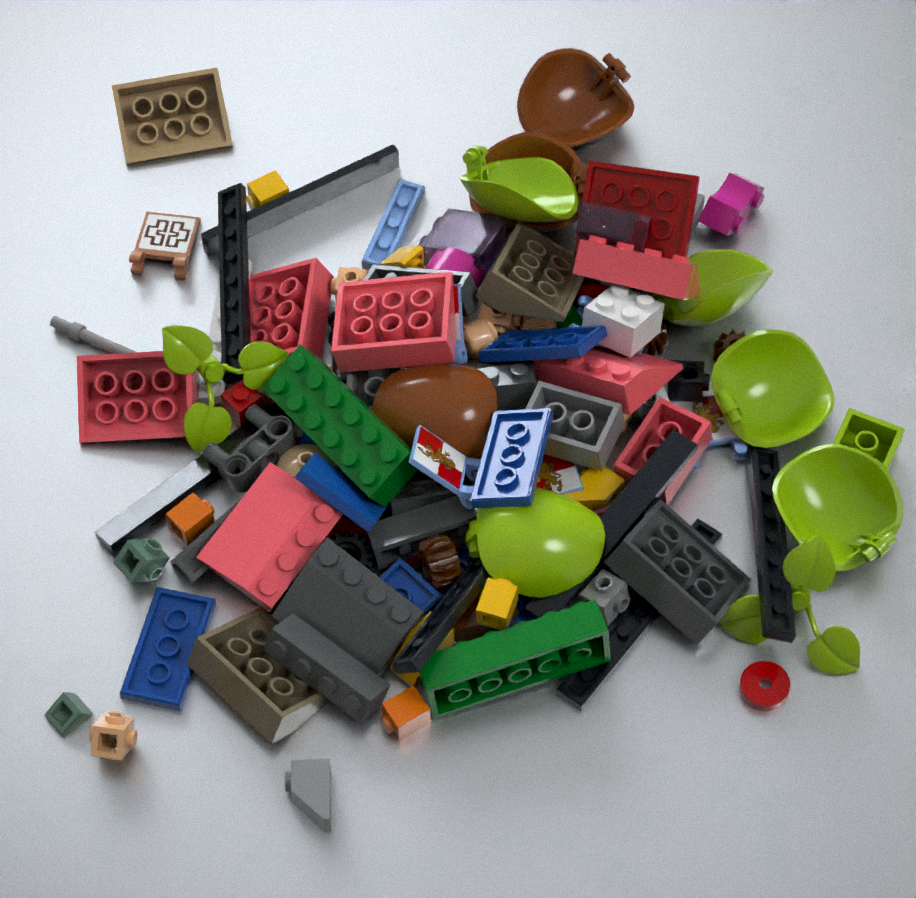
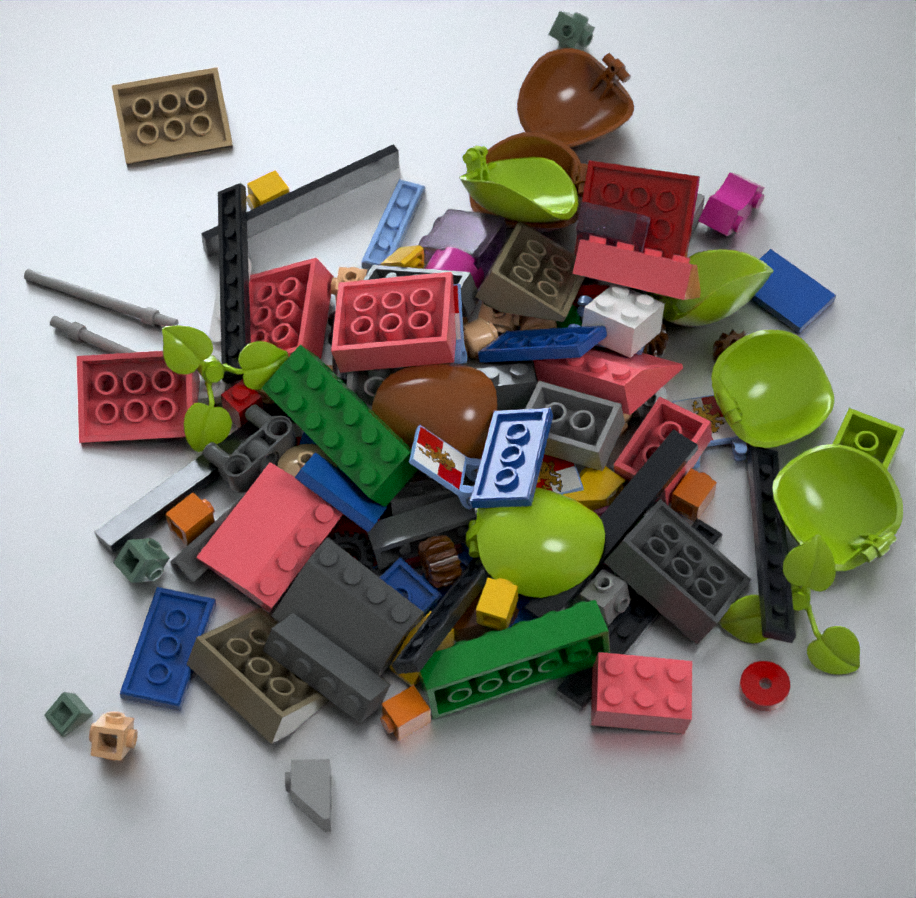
flag [129,211,201,279] -> none
black brick [667,360,710,403] -> none
none -> light grey bar [24,269,178,327]
none -> sand green brick [548,11,595,51]
none -> coral brick [591,652,692,734]
none -> orange brick [671,468,717,522]
none -> blue tile [751,249,836,334]

